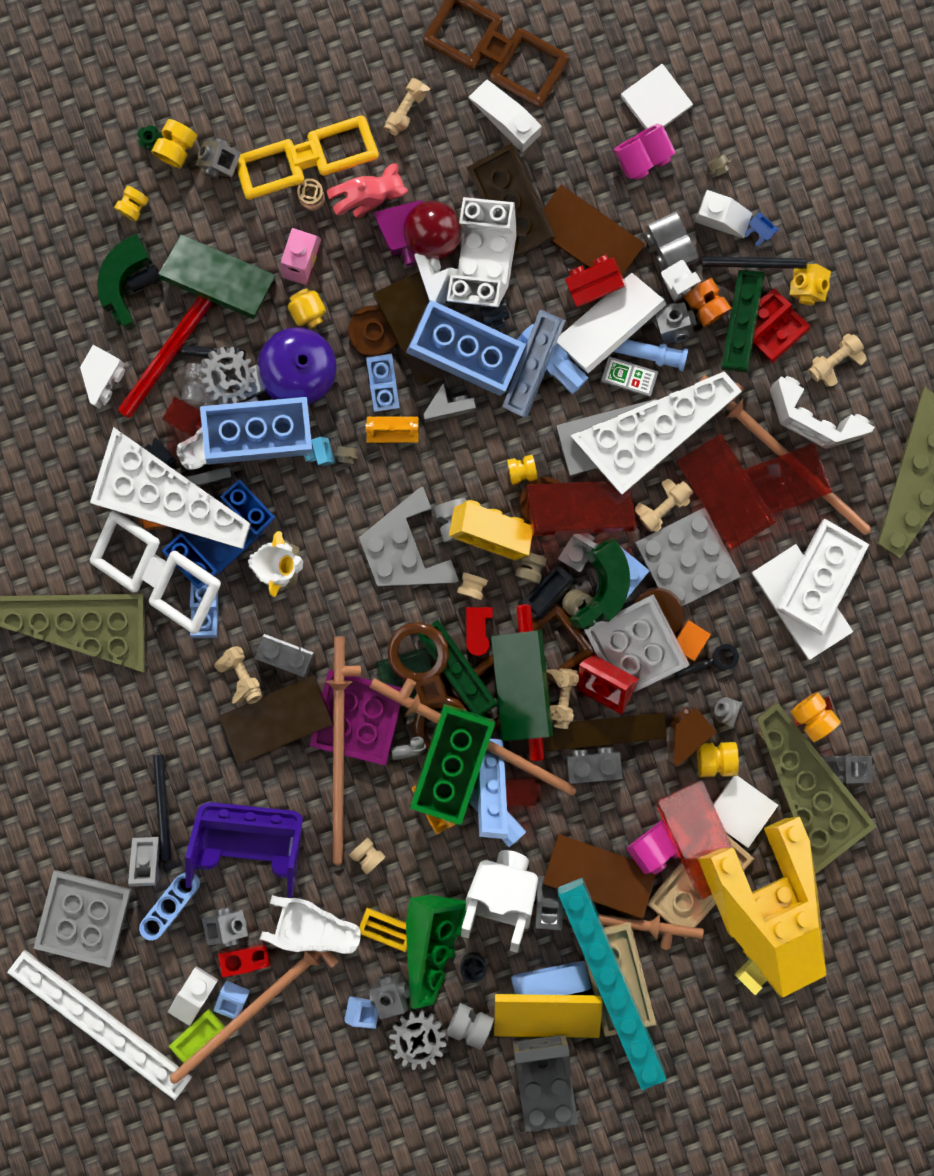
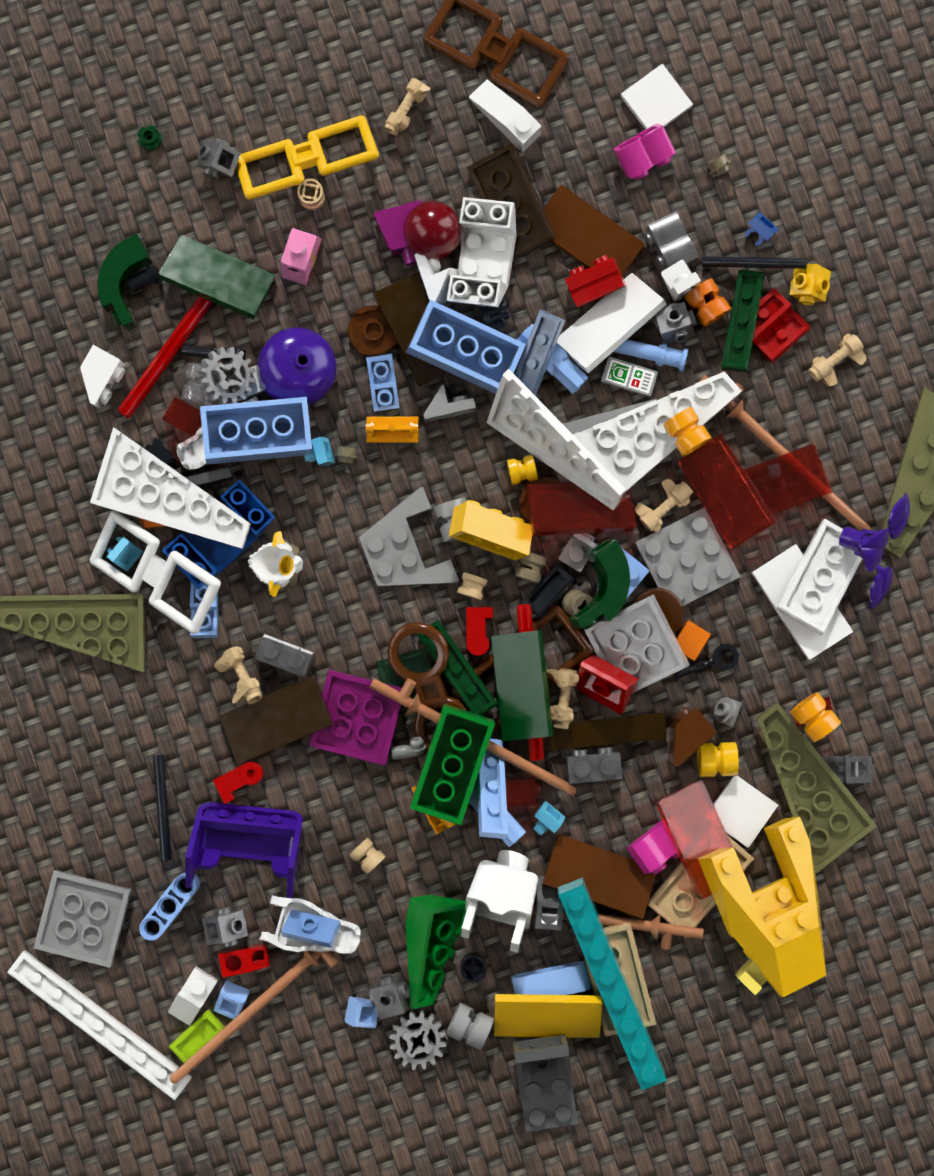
yellow wheel [114,185,149,222] -> none
light grey slope [128,837,161,887] -> none
yellow wheel [151,119,198,169] -> none
yellow head [288,288,326,329] -> none
nougat piece [326,636,361,866] -> none
coral animal [327,163,408,218] -> none
yellow tile [359,907,407,952] -> none
white slope [695,190,752,239] -> none
white slope [770,376,874,449] -> none
none -> medium azure tile [107,536,144,572]
none -> red leg [213,761,264,804]
none -> medium blue plate [281,910,341,948]
none -> white wing [486,369,626,510]
none -> medium azure tile [533,800,565,835]
none -> light orange wheel [663,407,712,457]
none -> dark purple plant [839,493,910,610]

